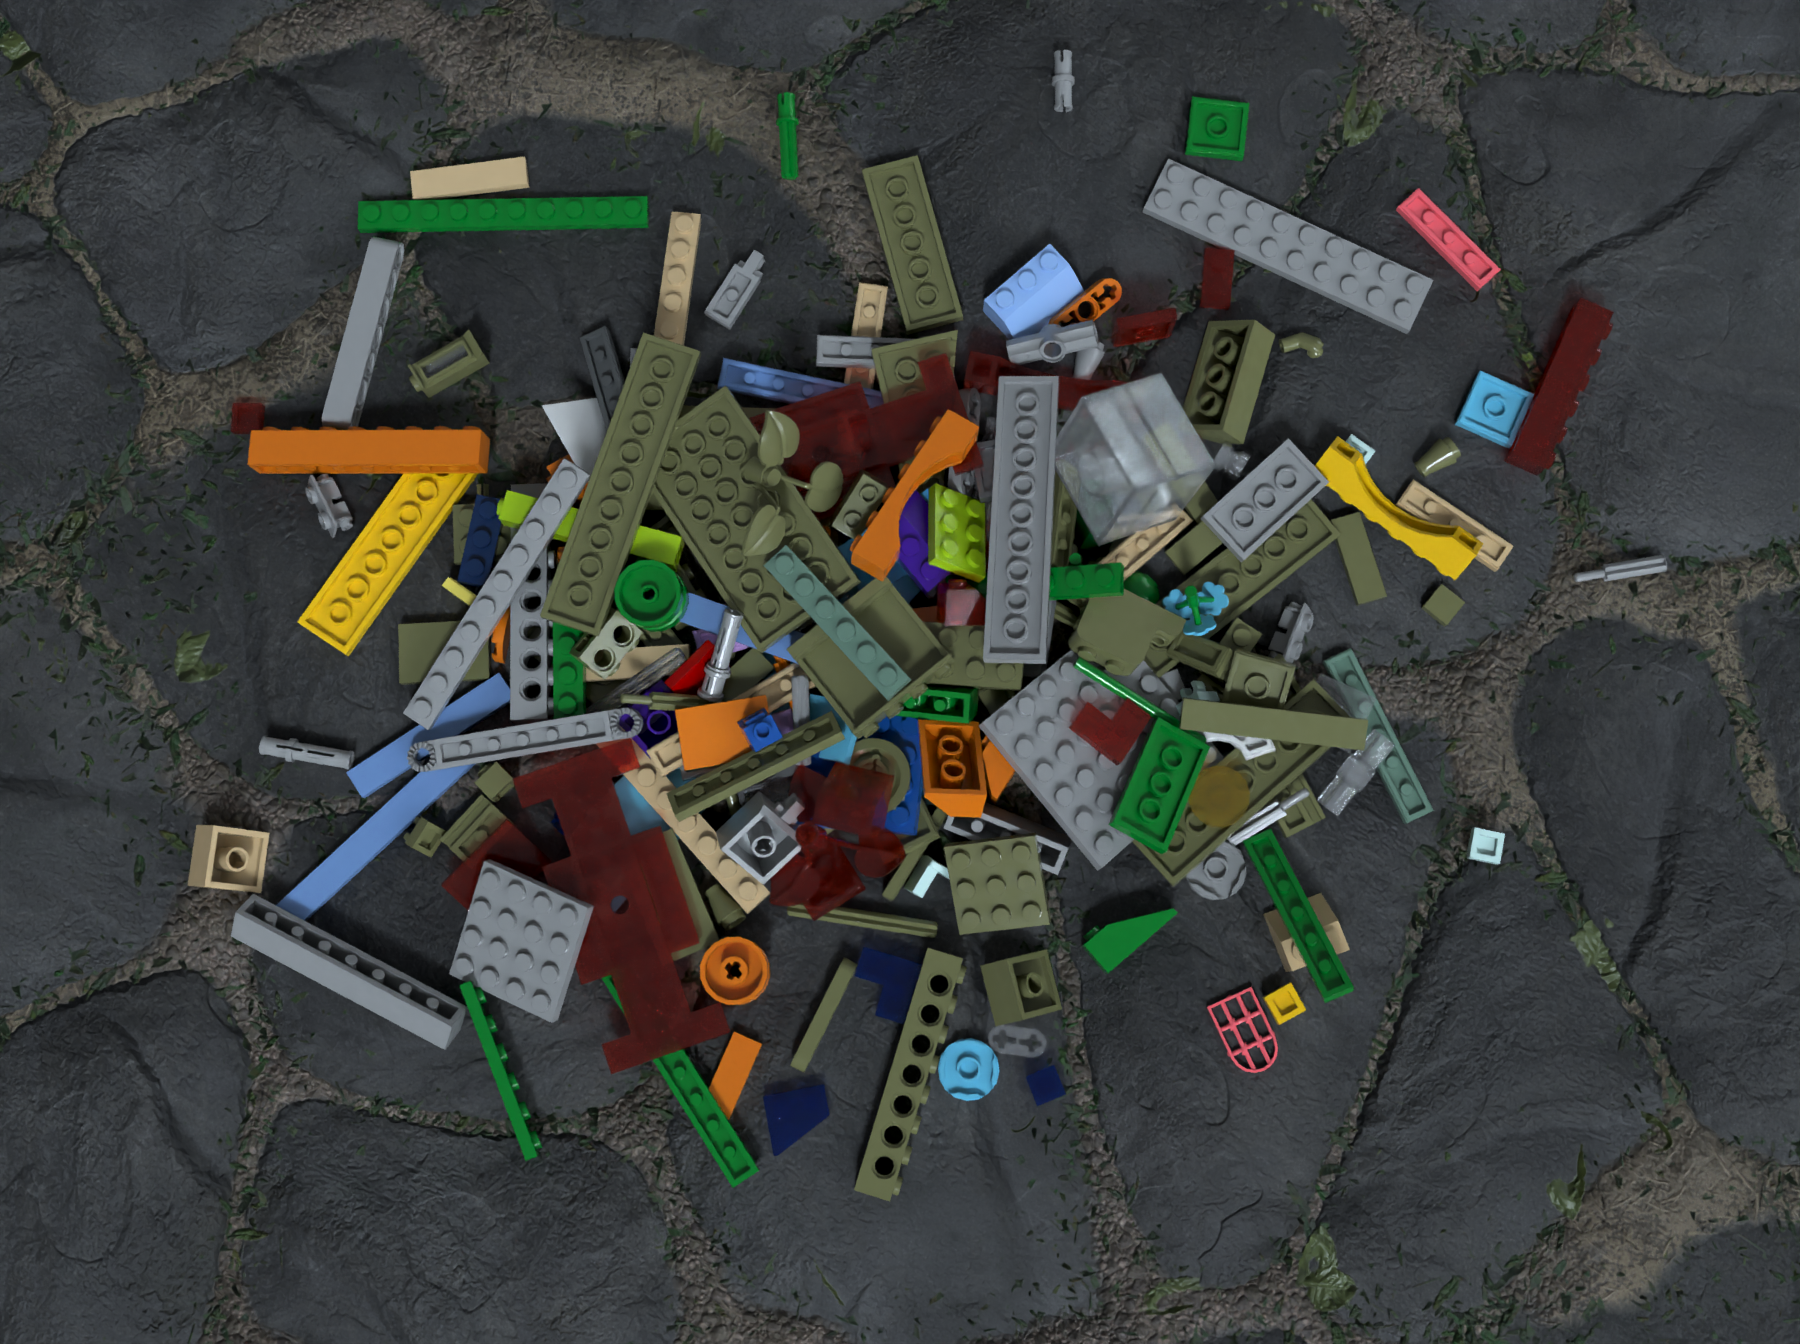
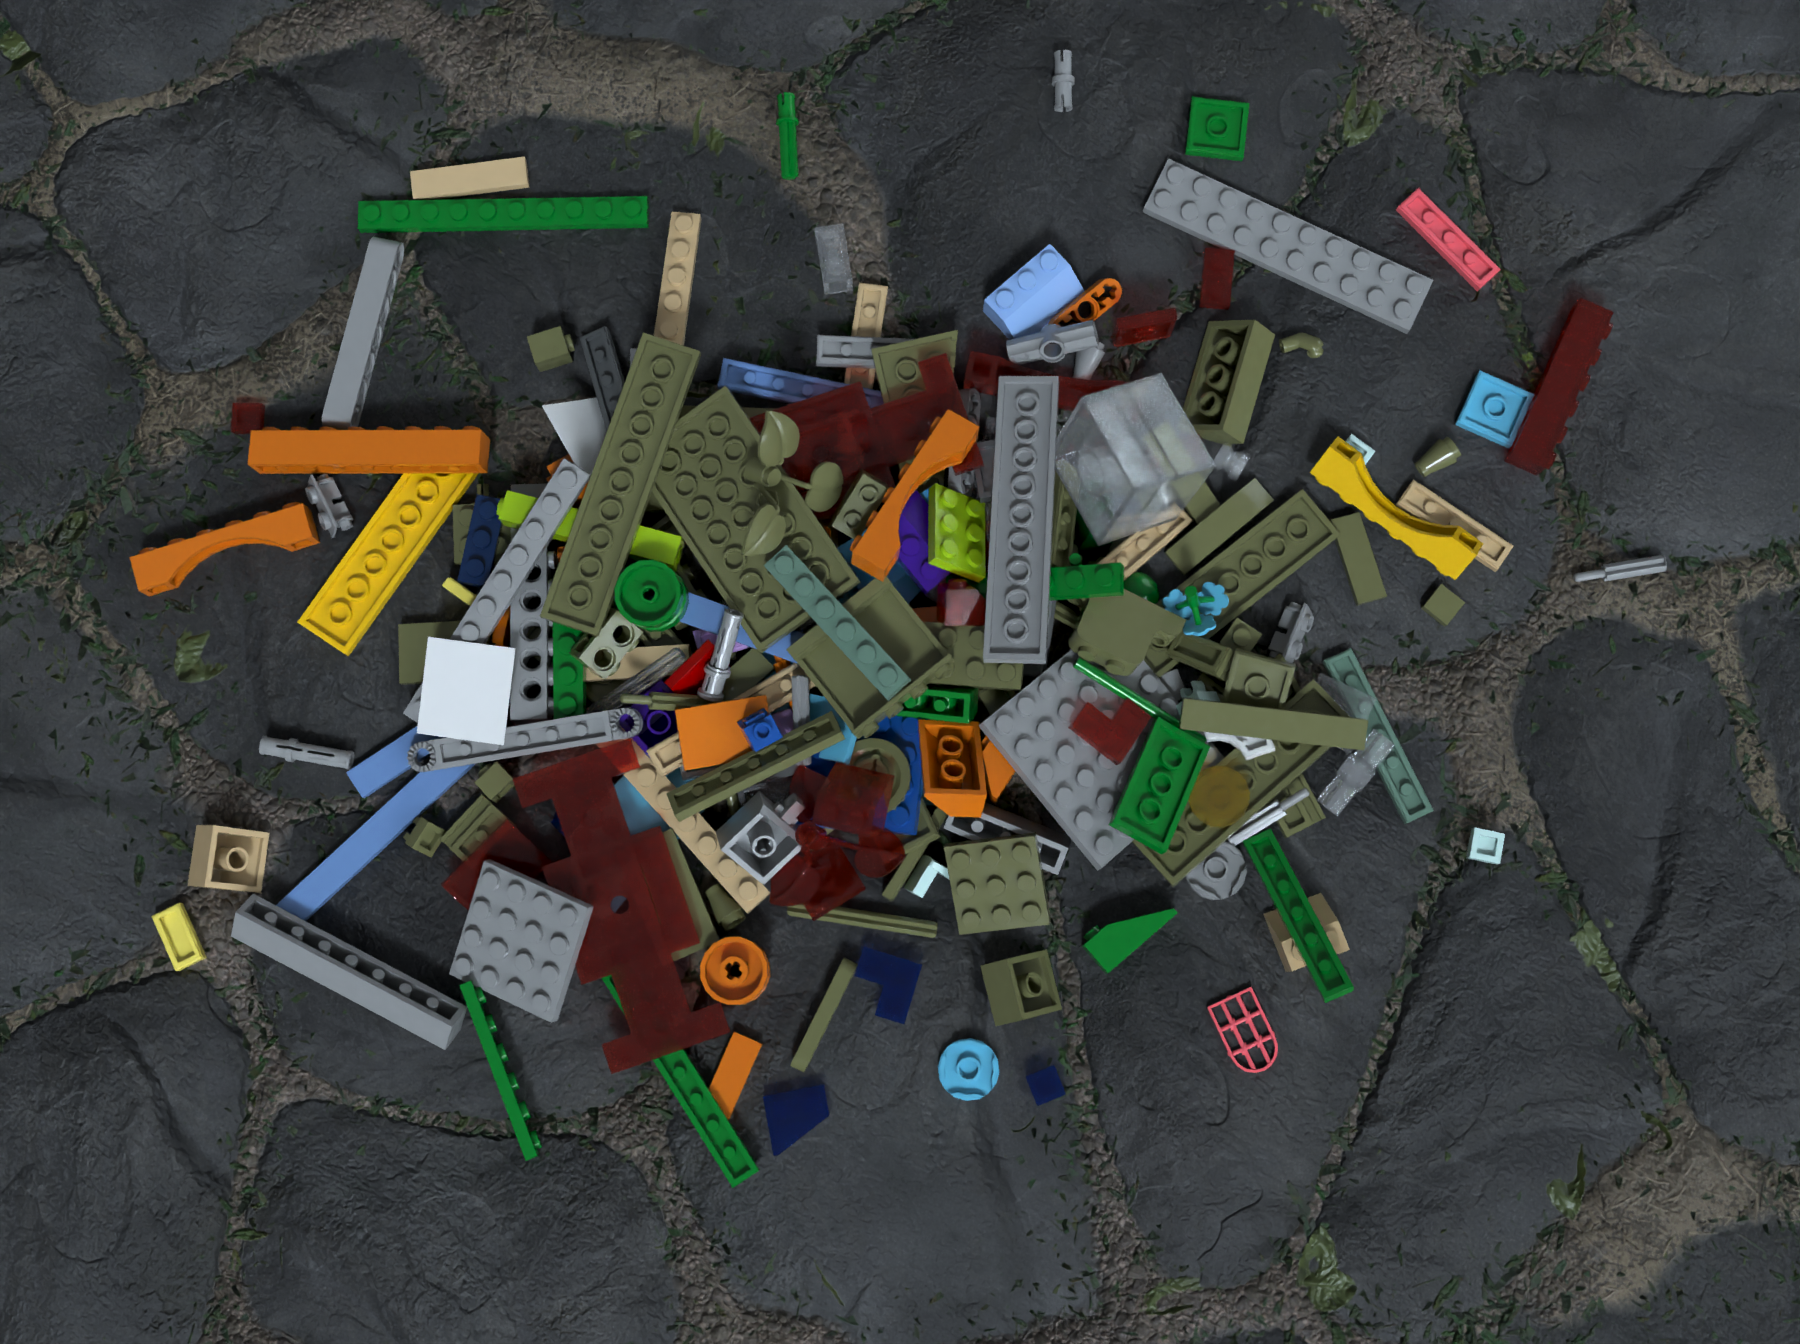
olive window [408,329,489,398] -> none
light grey hinge [704,250,765,330] -> none
olive brick [854,948,967,1202] -> none
olive plate [862,155,963,335] -> none
clear beam [988,1025,1046,1057] -> none
light grey plate [1200,438,1329,562] -> none
yellow plate [1262,982,1306,1025] -> none
none -> orange arch [129,502,320,597]
none -> light yellow tile [151,902,207,971]
none -> white sticker [417,637,516,745]
none -> olive brick [527,326,576,372]
none -> clear brick [814,223,853,295]

